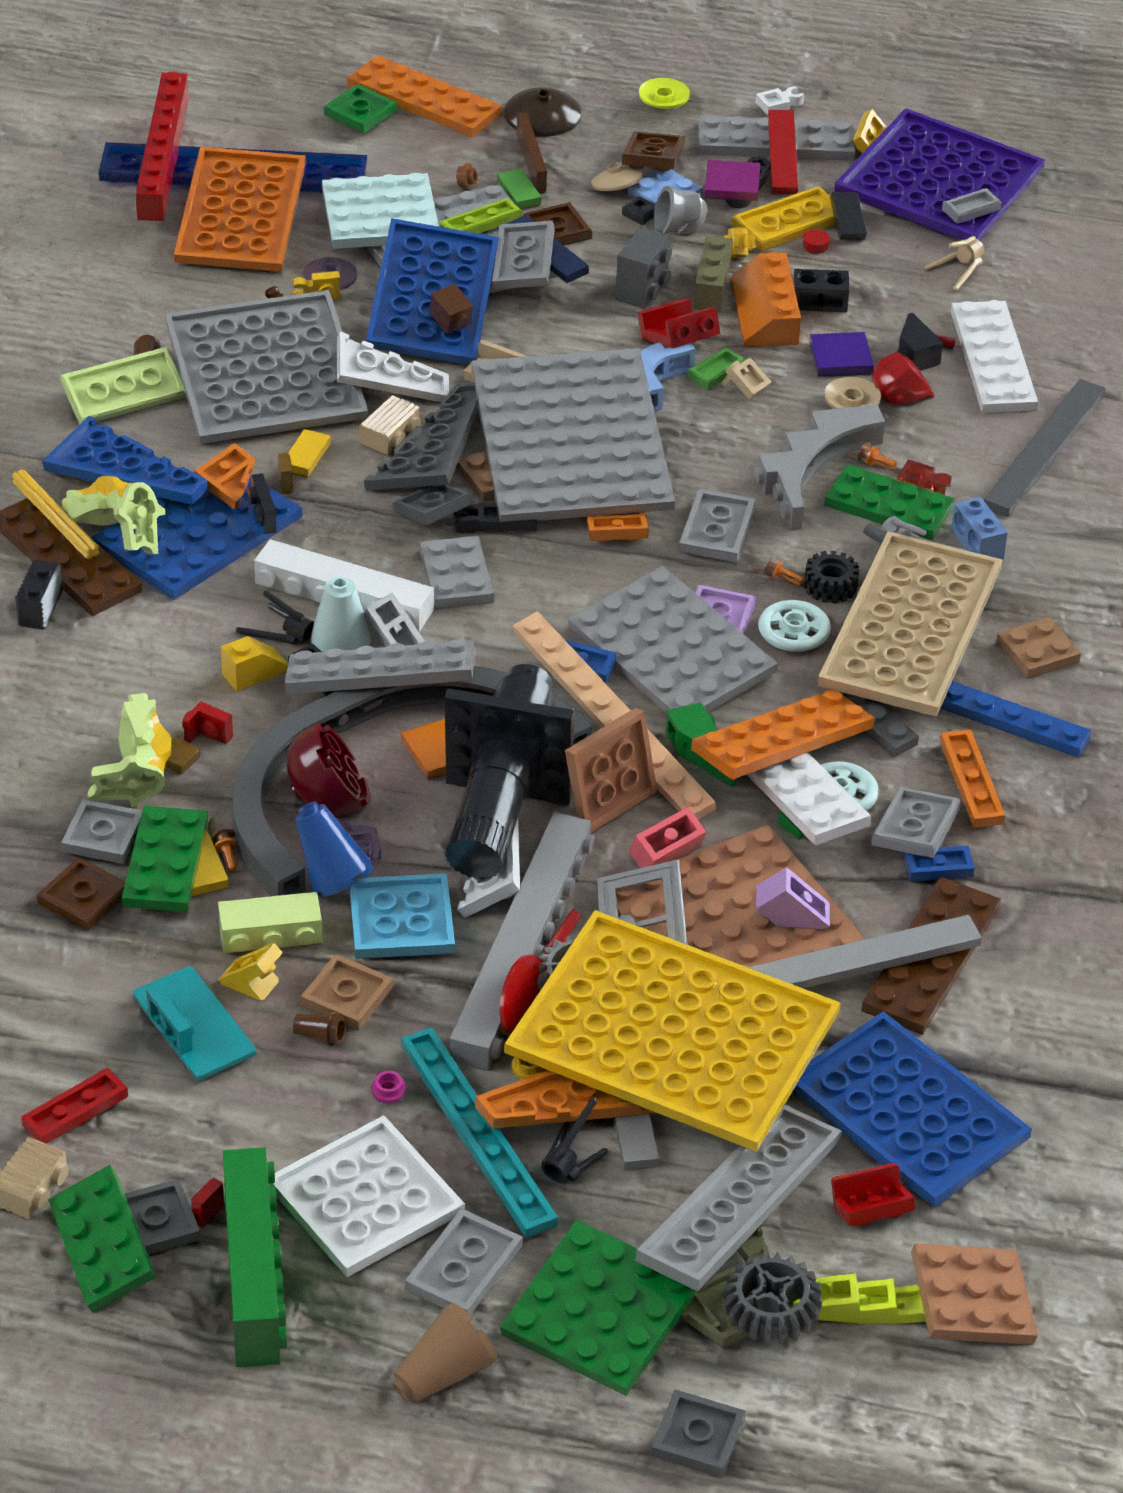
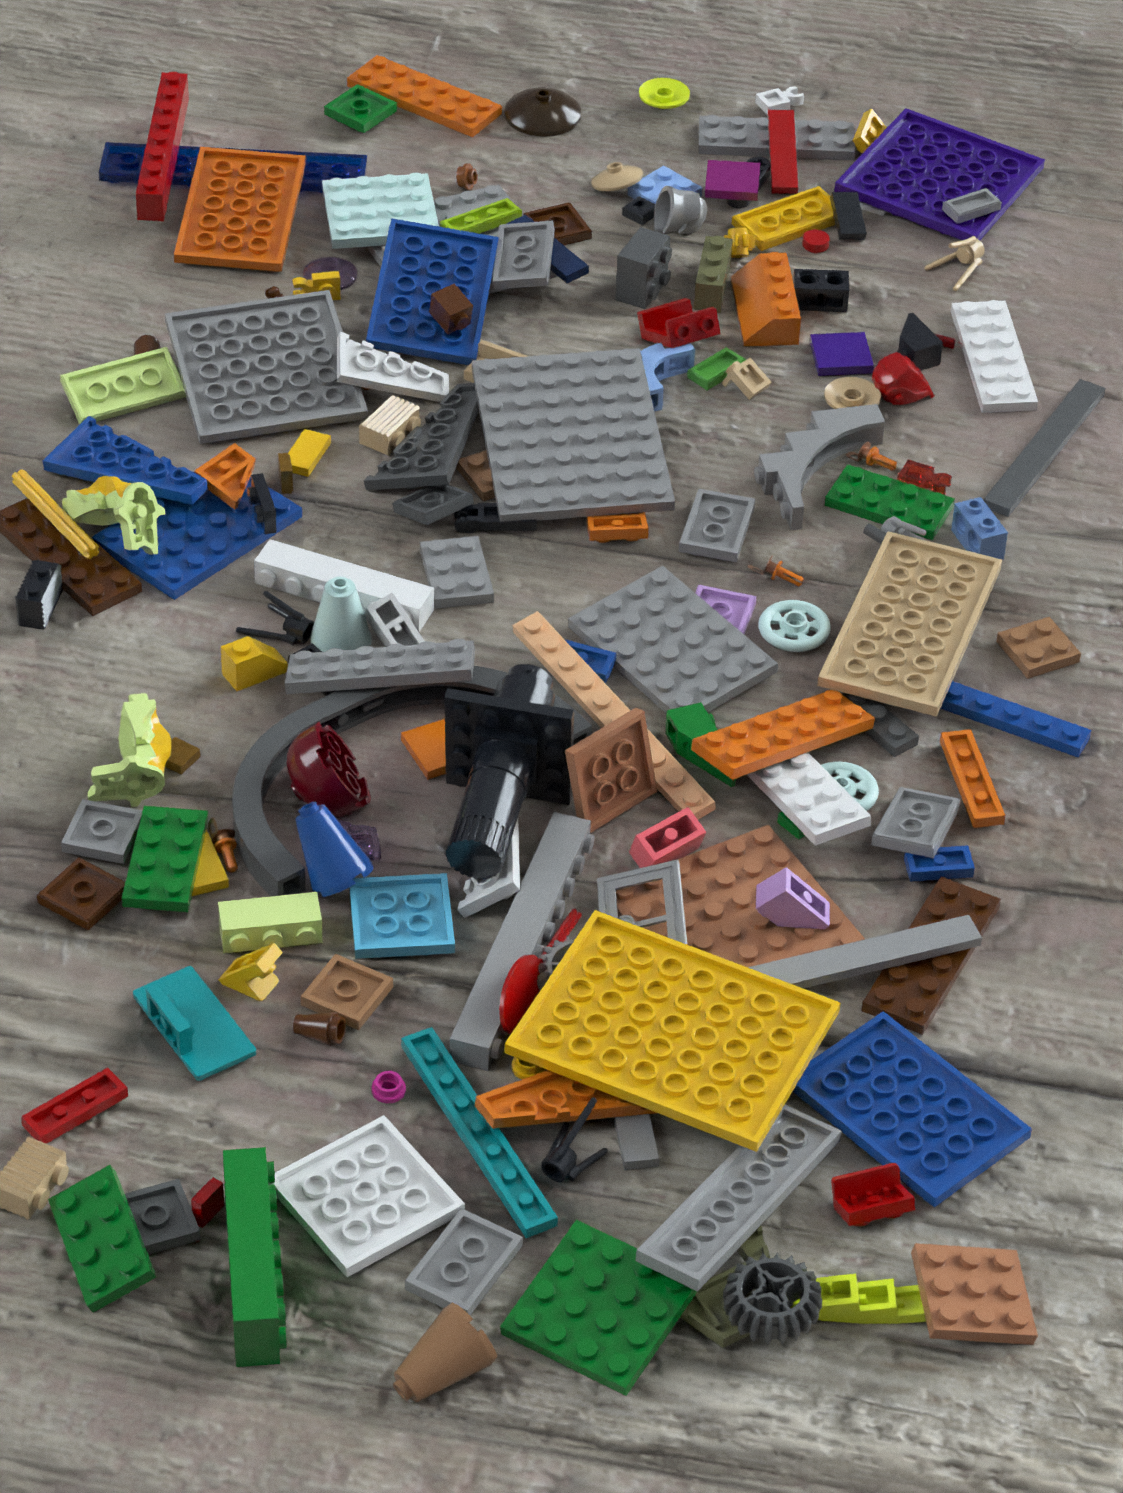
red bracket [182,701,233,744] -> none
bright green tile [497,168,542,209] -> none
reddish brown tile [516,112,547,194] -> none
reddish brown plate [622,131,685,172] -> none
dark grey plate [651,1389,746,1478] -> none
black tyre [804,550,859,604] -> none

